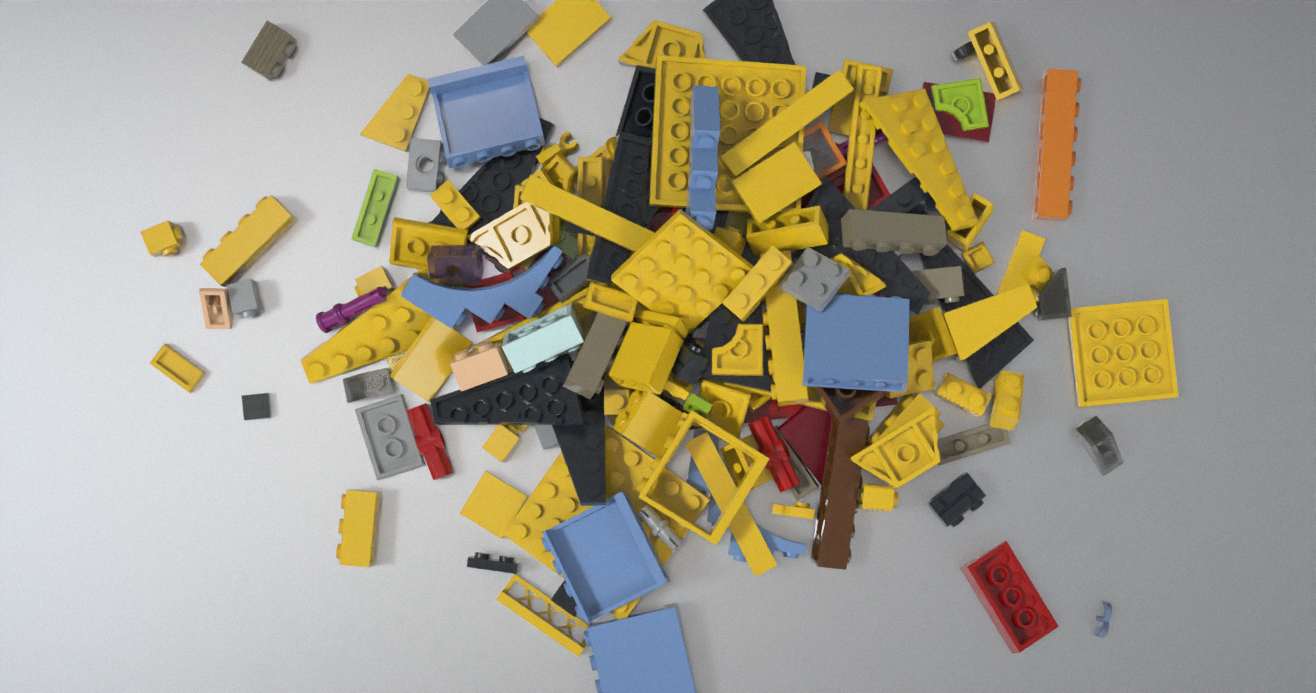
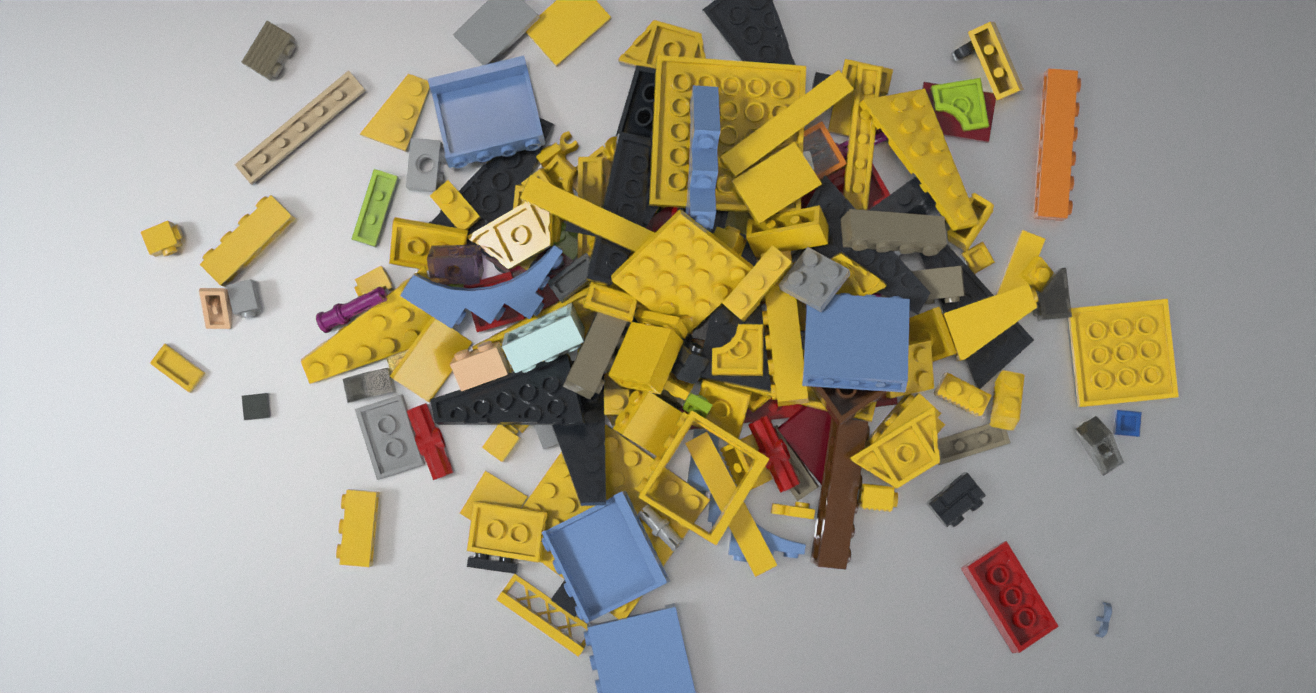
none -> tan plate [235,70,366,185]
none -> yellow tile [467,501,548,562]
none -> blue tile [1113,410,1142,437]

